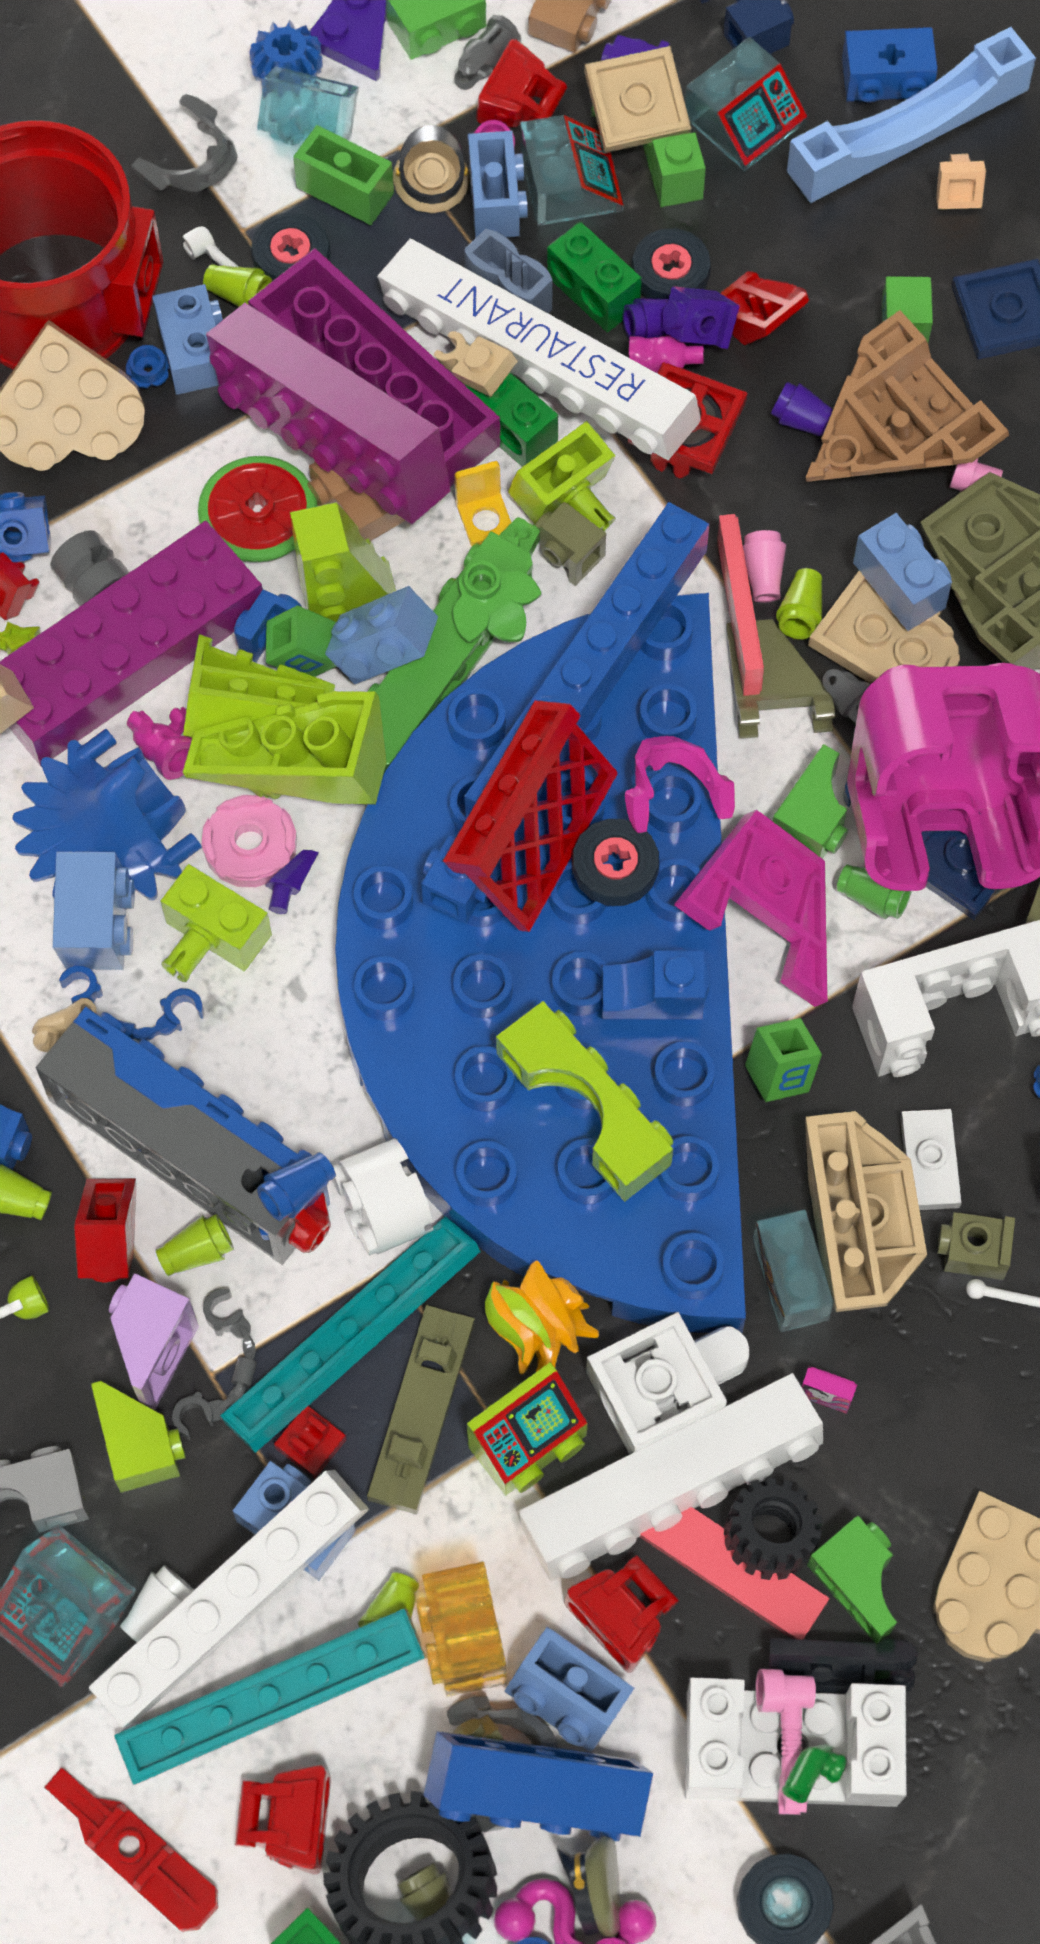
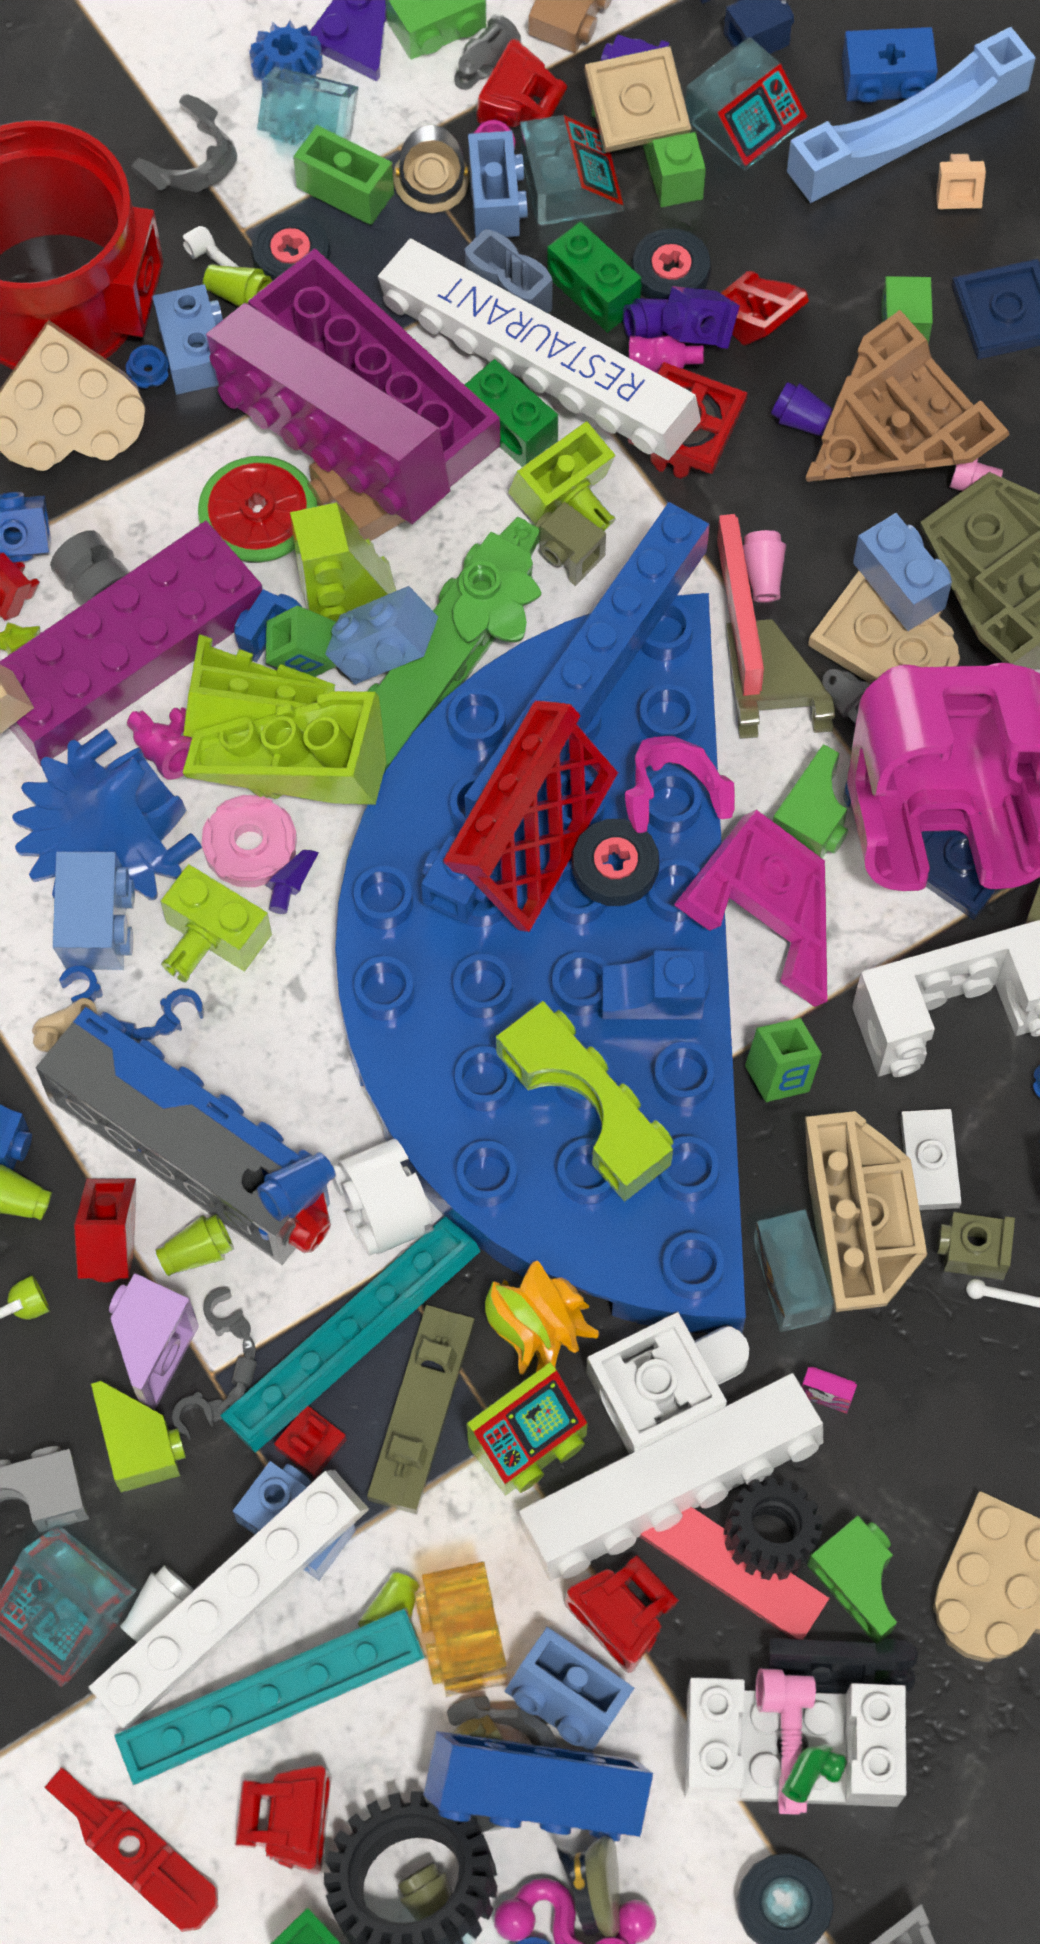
tan plate [434,331,518,397] -> none
yellow bracket [454,461,511,546] -> none
lime cone [776,568,822,639] -> none
bright green cone [837,864,912,919] -> none

